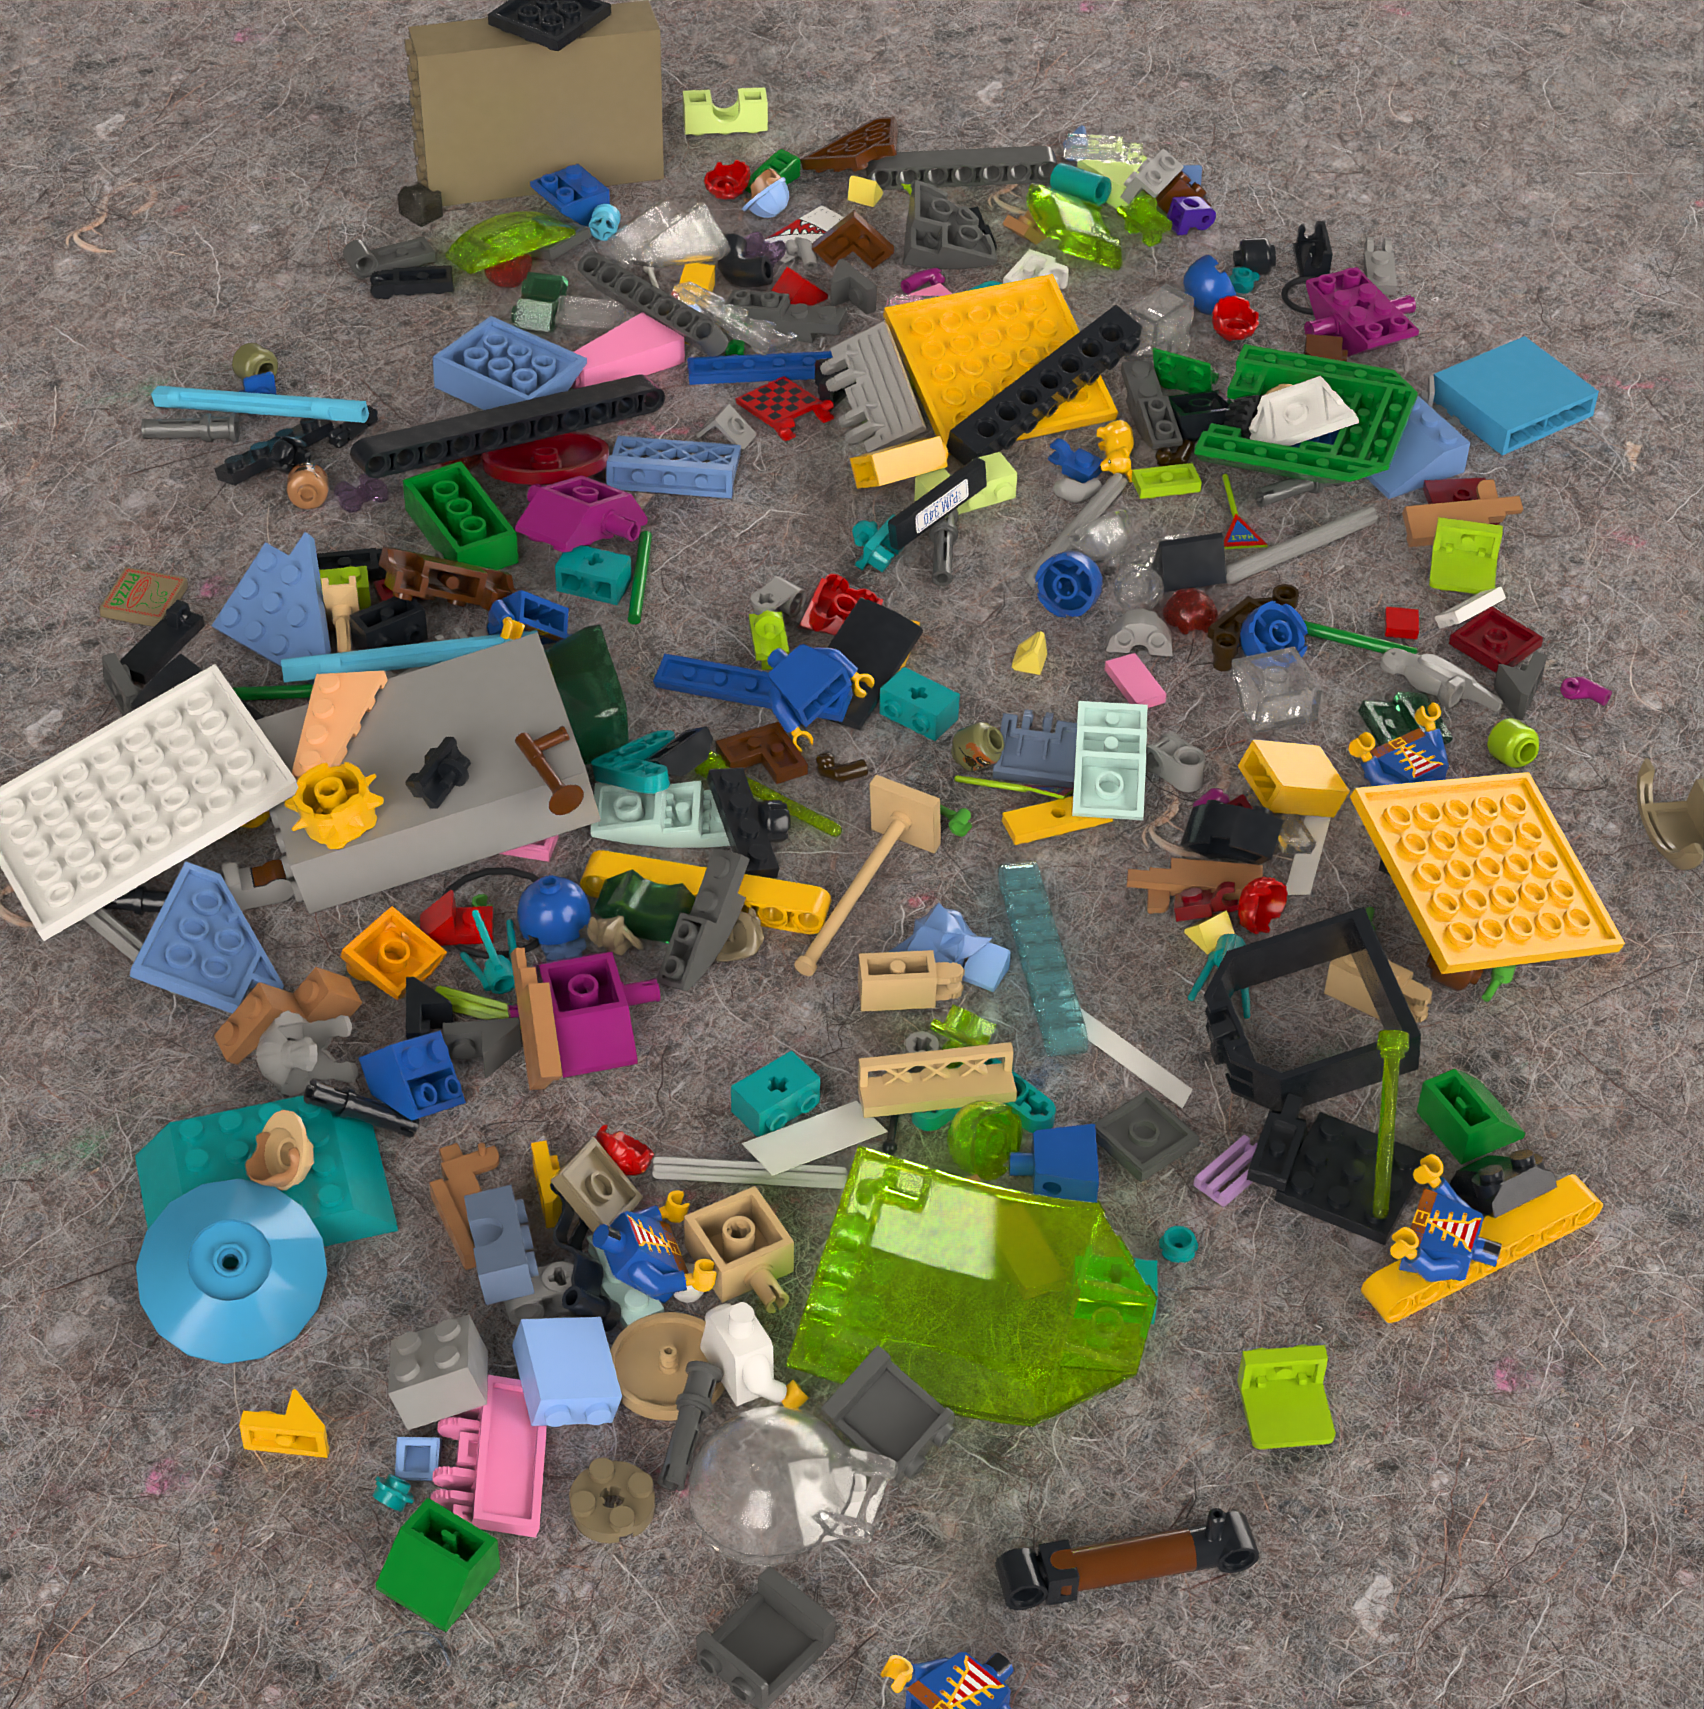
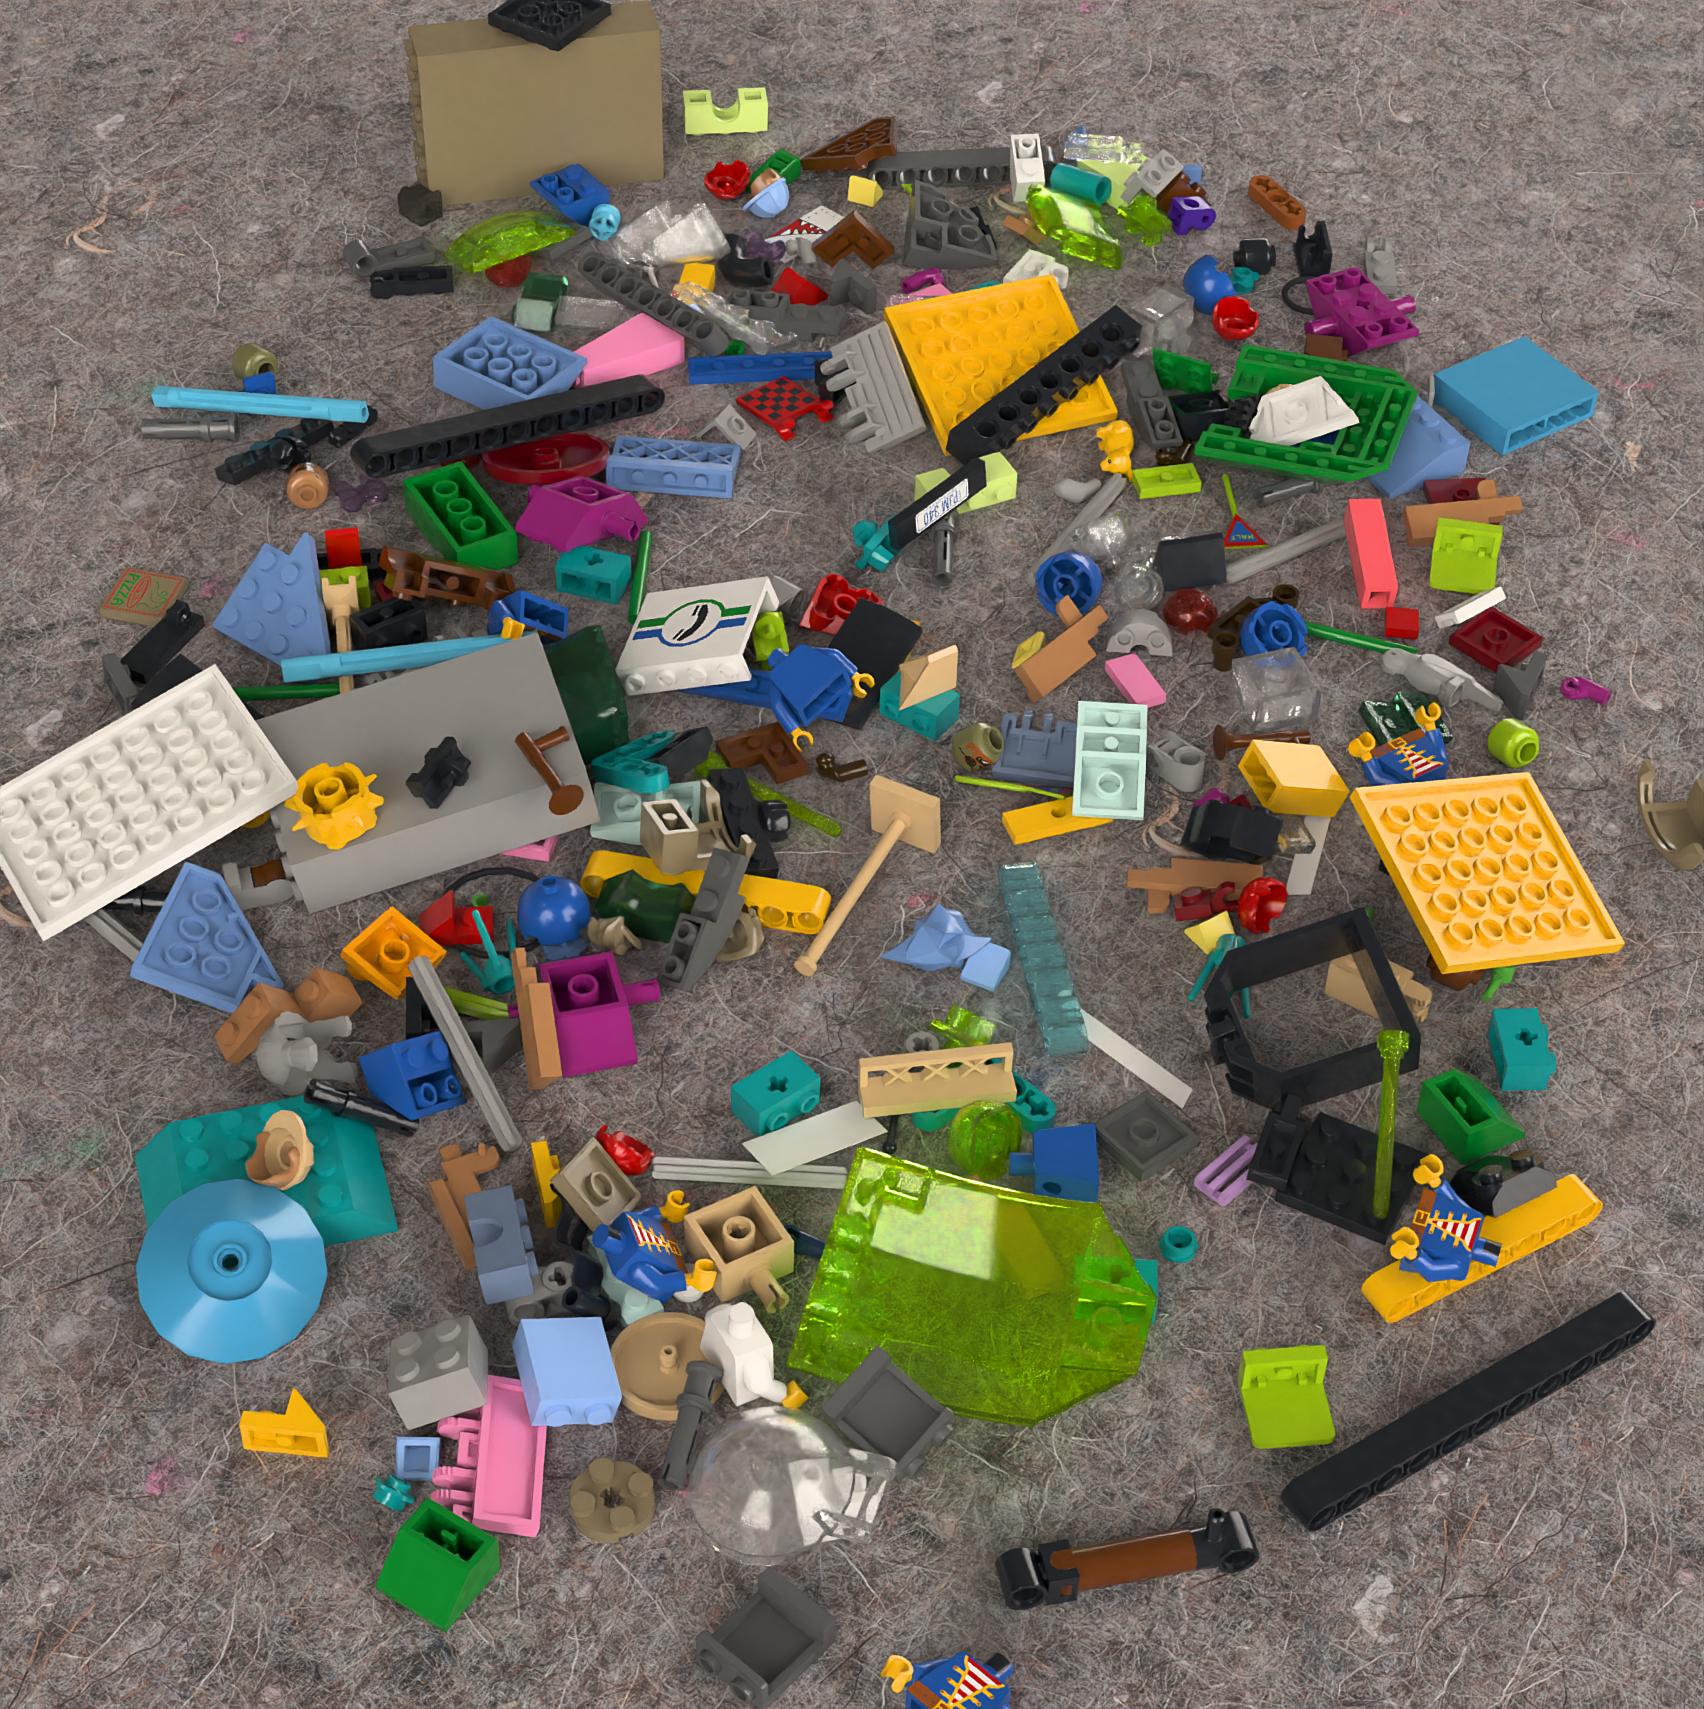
light nougat wing [292,671,388,780] -> none
yellow brick [849,436,948,489] -> none
tan hinge [858,950,965,1012] -> none
bright green hand [940,804,972,837] -> none
blue plate [1048,438,1103,483] -> none
none -> red slope [324,527,362,569]
none -> light grey axle [408,956,523,1153]
none -> white panel [615,576,779,696]
none -> dark tan piece [640,780,756,875]
none -> dark blue arm [784,1225,836,1264]
none -> tan slope [899,645,958,711]
none -> white slope [1010,134,1045,202]
none -> medium nougat piece [1014,595,1109,703]
none -> reddish brown piece [1213,724,1310,761]
none -> dark orange beam [1248,175,1306,230]
none -> black beam [1280,1291,1656,1532]
none -> coral brick [1344,498,1398,609]
none -> teal brick [1487,1008,1556,1091]

